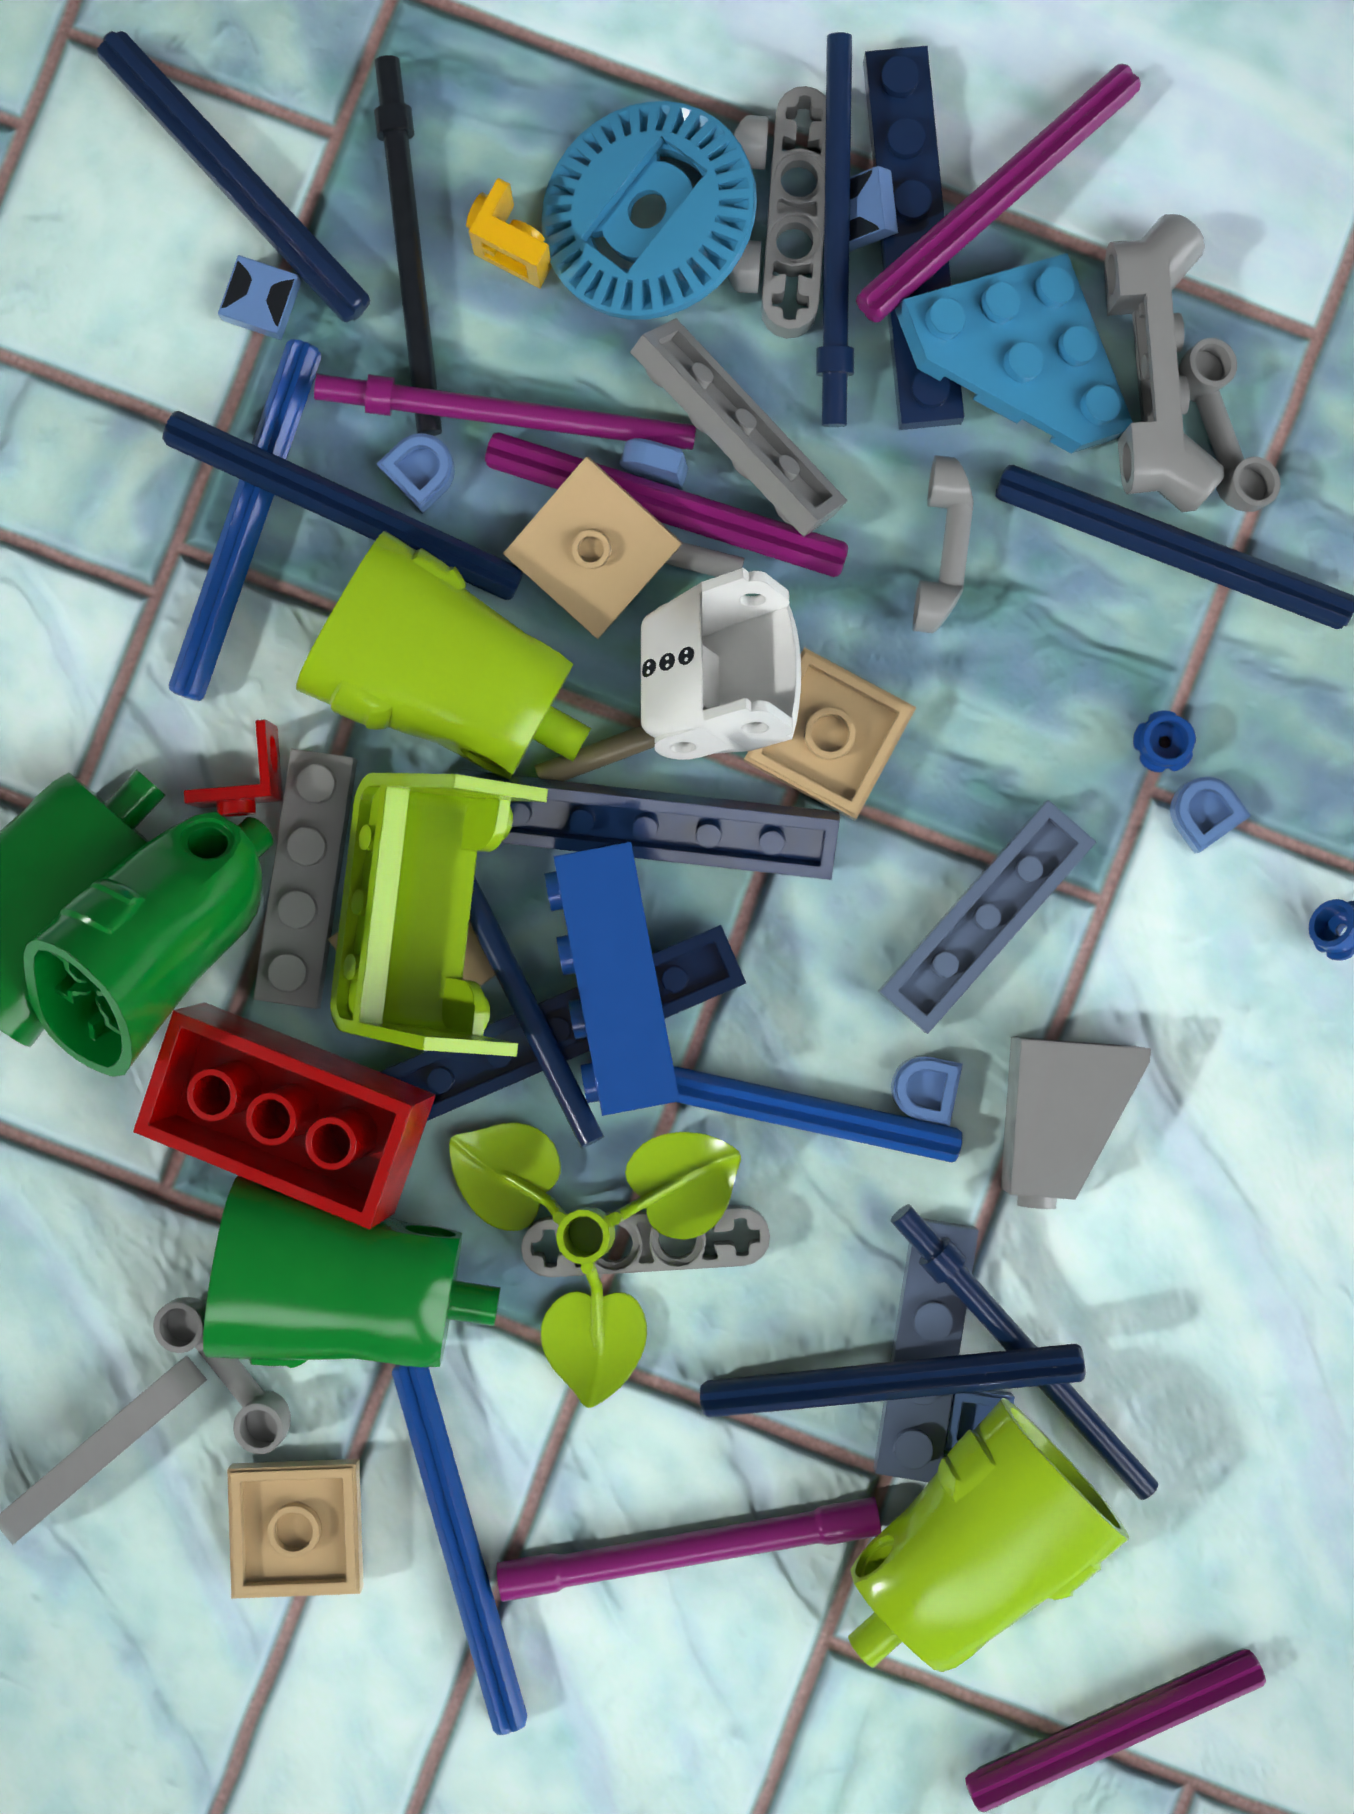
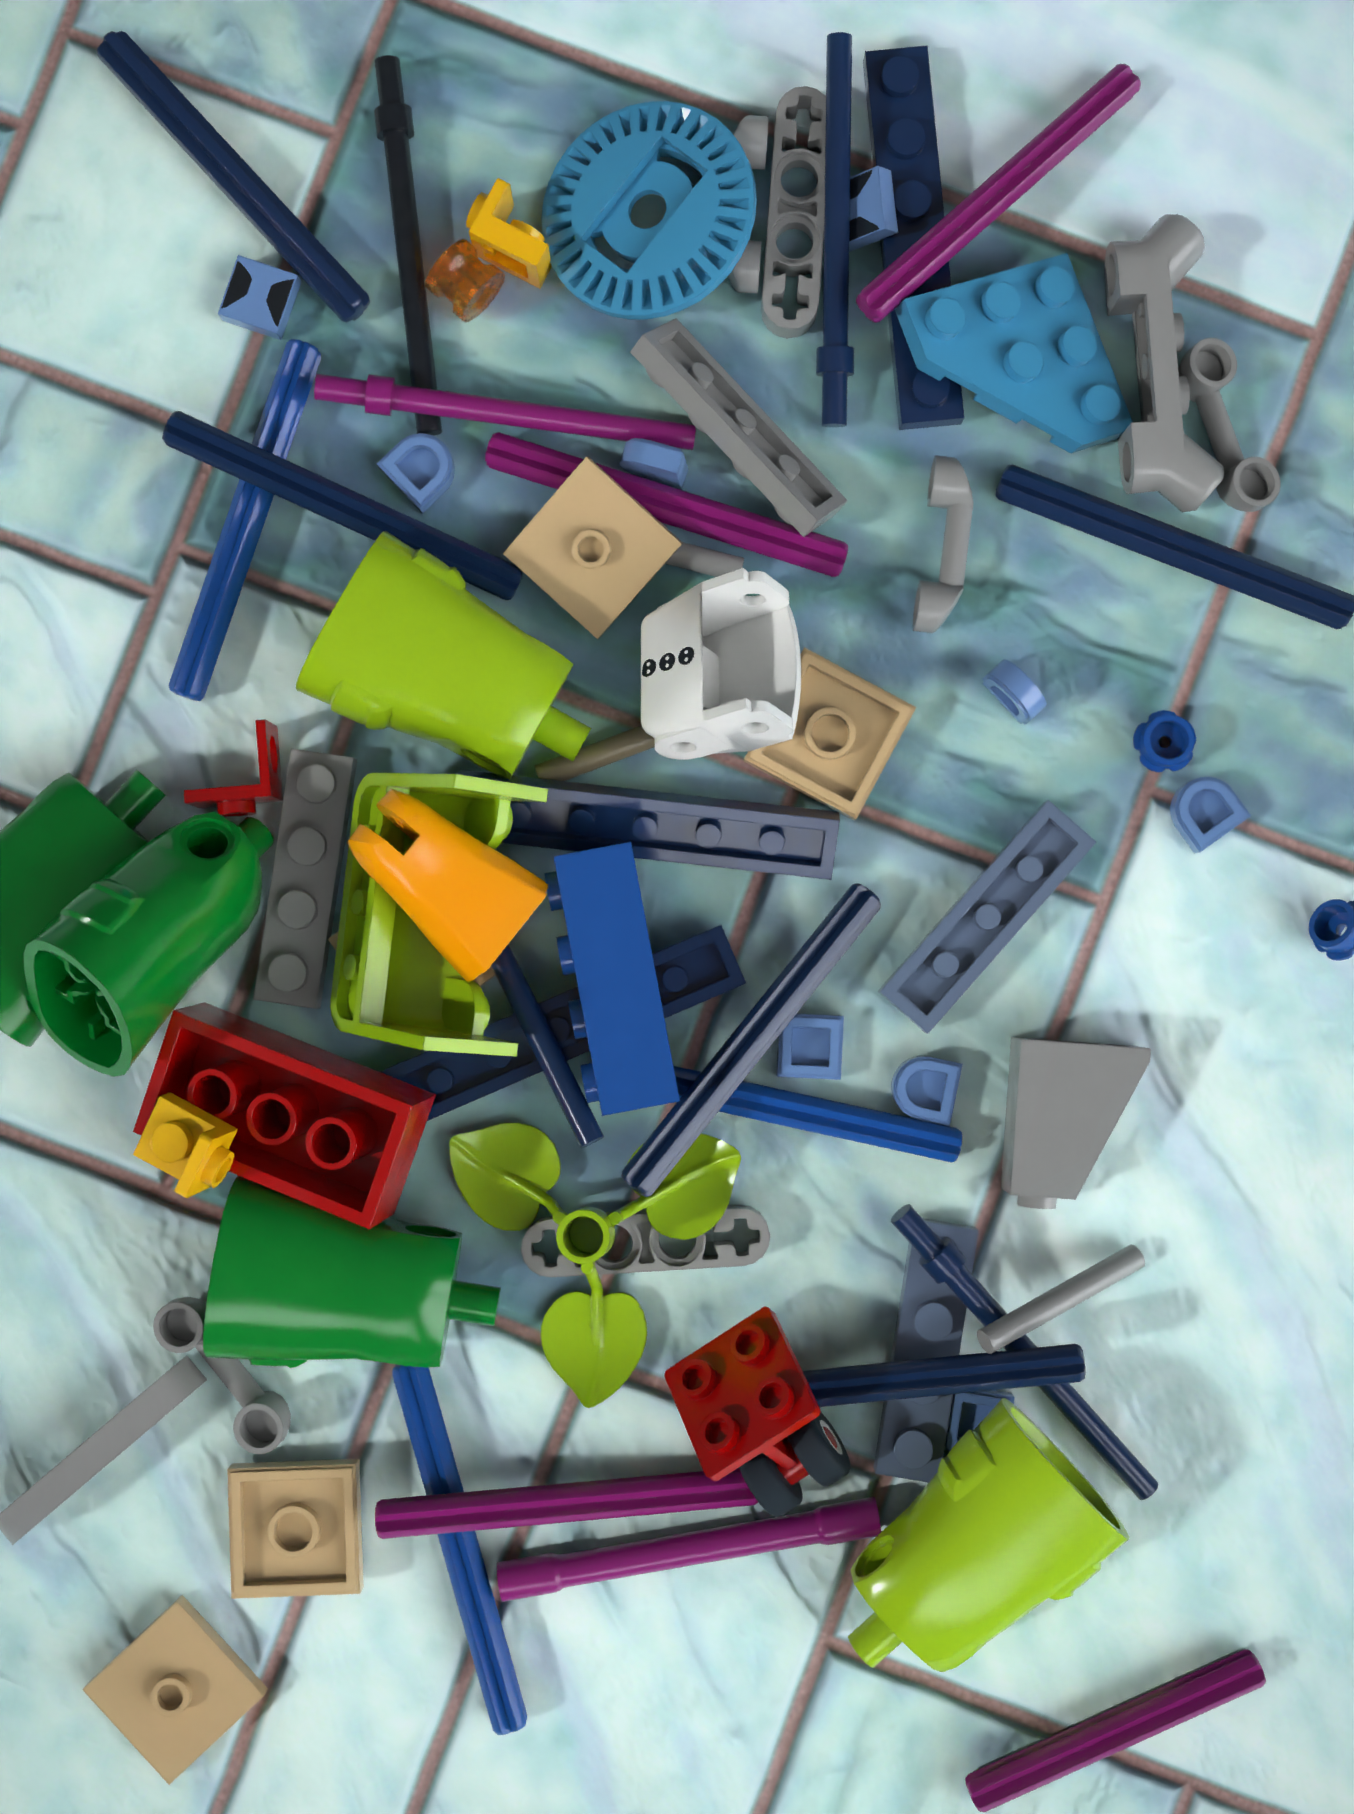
none -> tan plate [82,1595,268,1785]
none -> yellow bracket [133,1092,238,1198]
none -> light orange piece [347,789,549,981]
none -> magenta axle [375,1468,758,1539]
none -> clear orange wheel [425,238,505,323]
none -> dark blue axle [621,883,881,1197]
none -> red plate [664,1306,851,1517]
none -> medium blue tile [776,1013,844,1080]
none -> light grey bar [977,1244,1145,1354]
none -> medium blue tile [982,659,1047,725]

